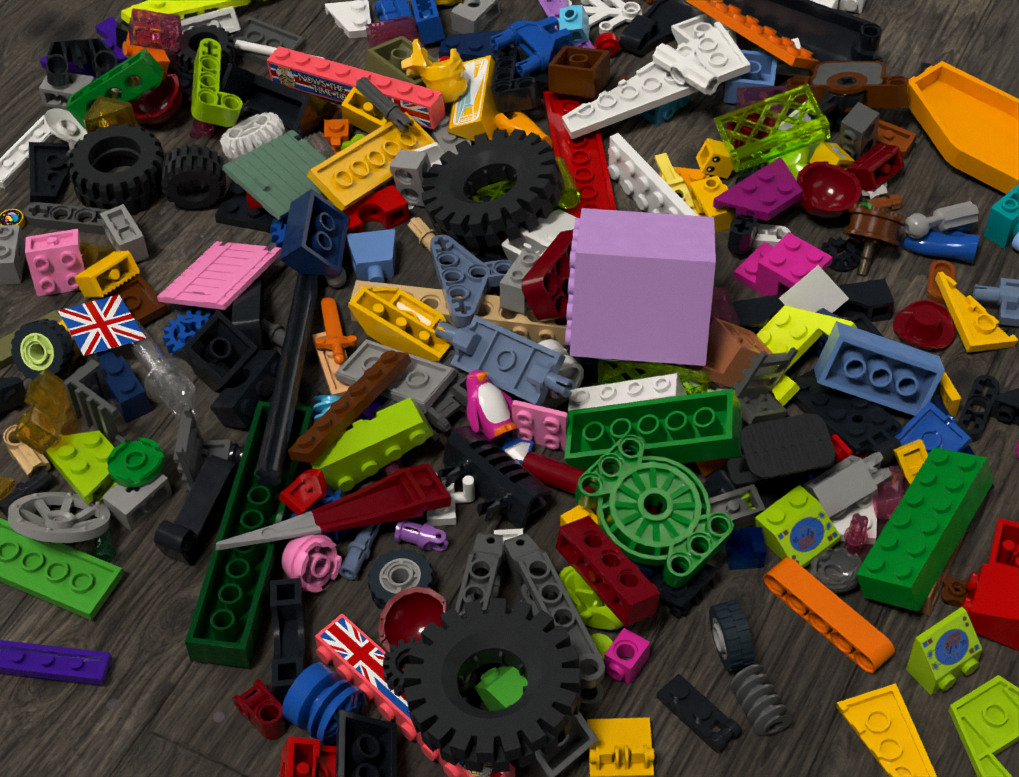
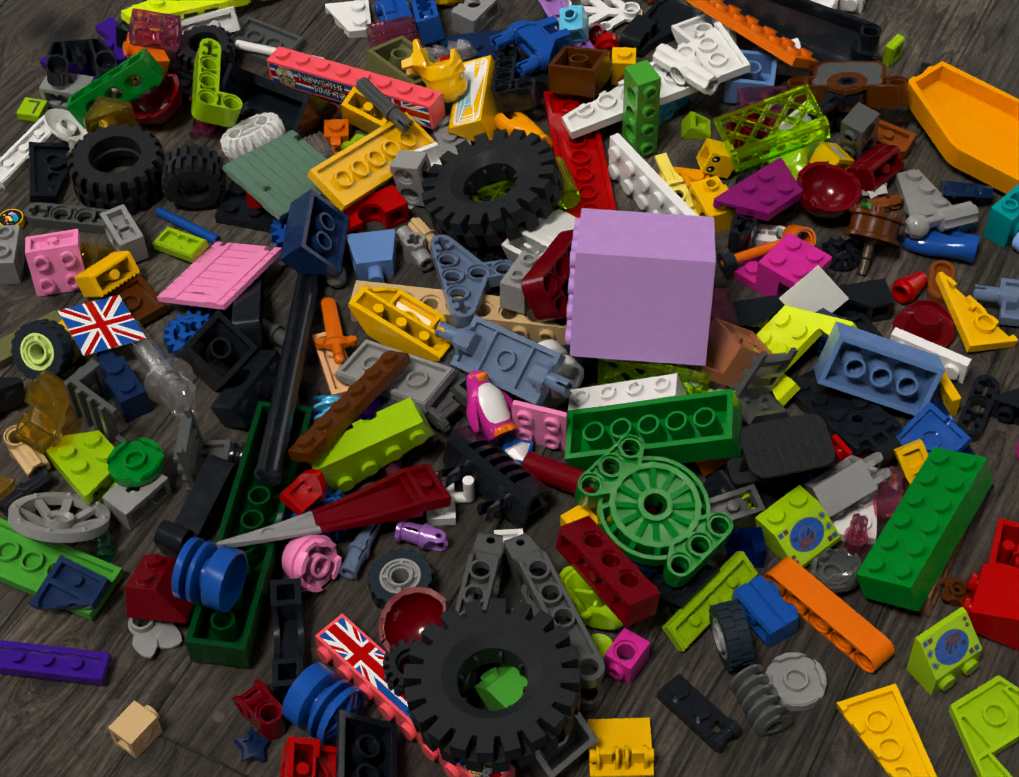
none -> lime tile [16,97,49,122]
none -> dark blue wing [29,555,112,610]
none -> tan brick [108,700,162,759]
none -> dark red slope [125,554,196,623]
none -> light grey plate [128,617,182,659]
none -> lime plate [152,227,209,263]
none -> blue piece [155,207,221,244]
none -> blue wheel [171,536,248,613]
none -> dark blue piece [233,727,269,763]
none -> light grey axle [396,225,434,271]
none -> clear slope [424,39,477,60]
none -> dark red hinge [589,23,607,43]
none -> yellow brick [611,47,636,85]
none -> bright green brick [622,60,661,157]
none -> lime tile [662,551,758,651]
none -> lime slope [681,111,711,139]
none -> orange piece [717,224,816,273]
none -> blue brick [732,574,799,648]
none -> light grey tile [765,652,827,711]
none -> lime tile [882,34,905,67]
none -> white plate [890,327,972,384]
none -> red cone [891,271,928,303]
none -> light grey wing [895,169,952,217]
none -> dark blue wing [939,180,994,202]

